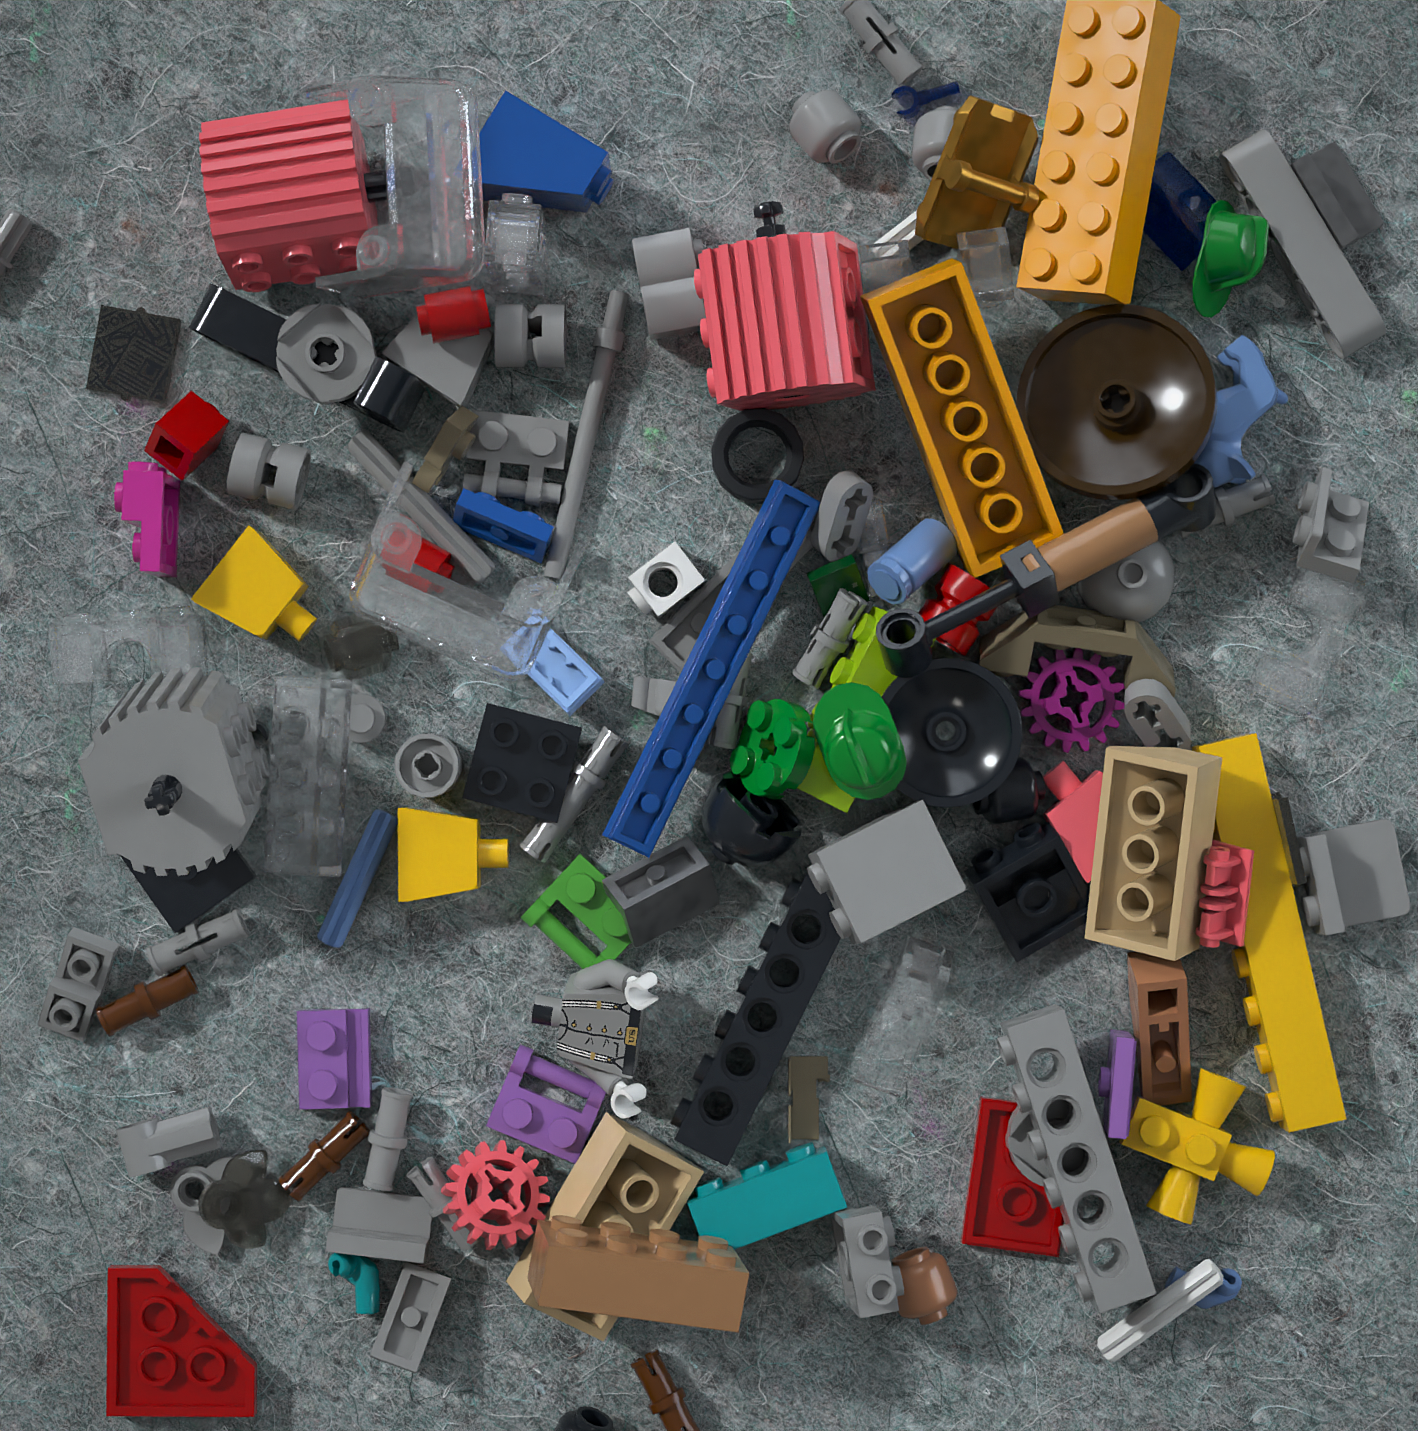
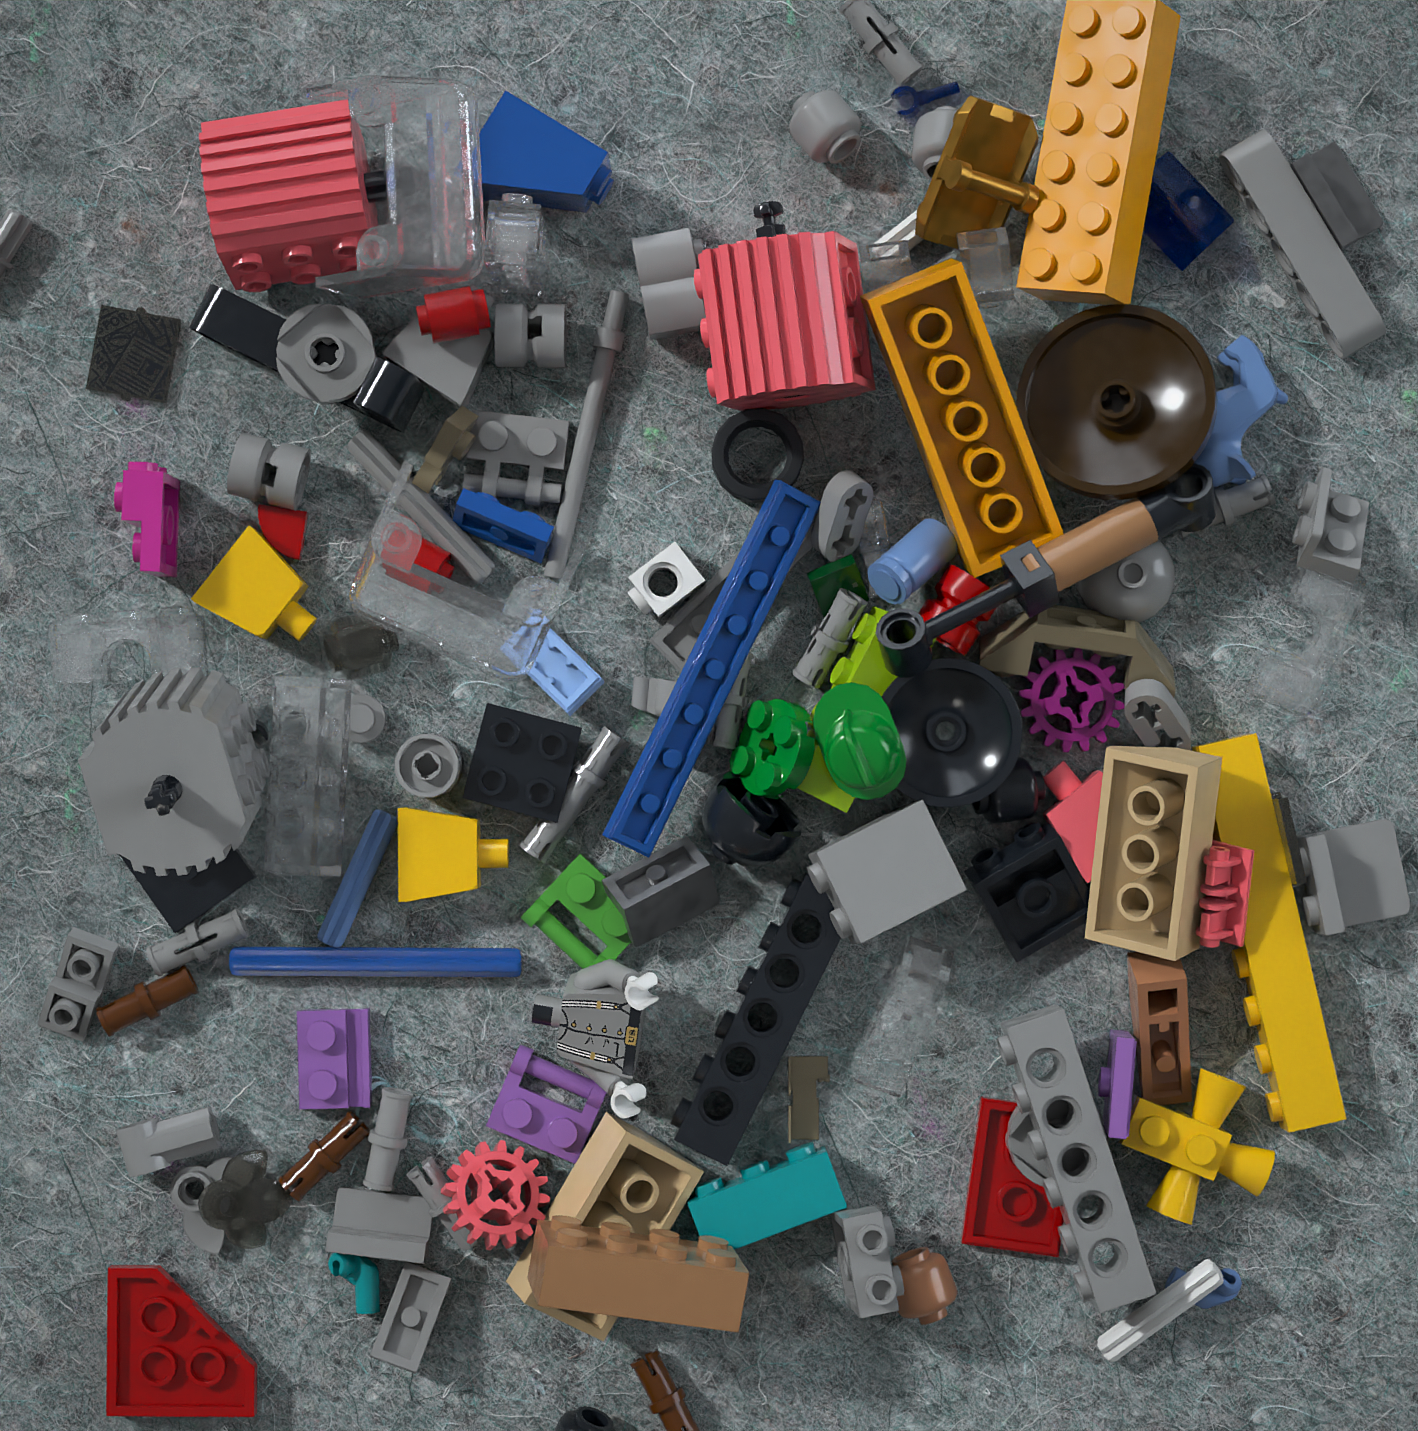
red brick [144,391,229,481] -> none
green piece [1193,200,1269,318] -> none
none -> blue axle [229,947,522,977]
none -> red tile [258,504,309,561]

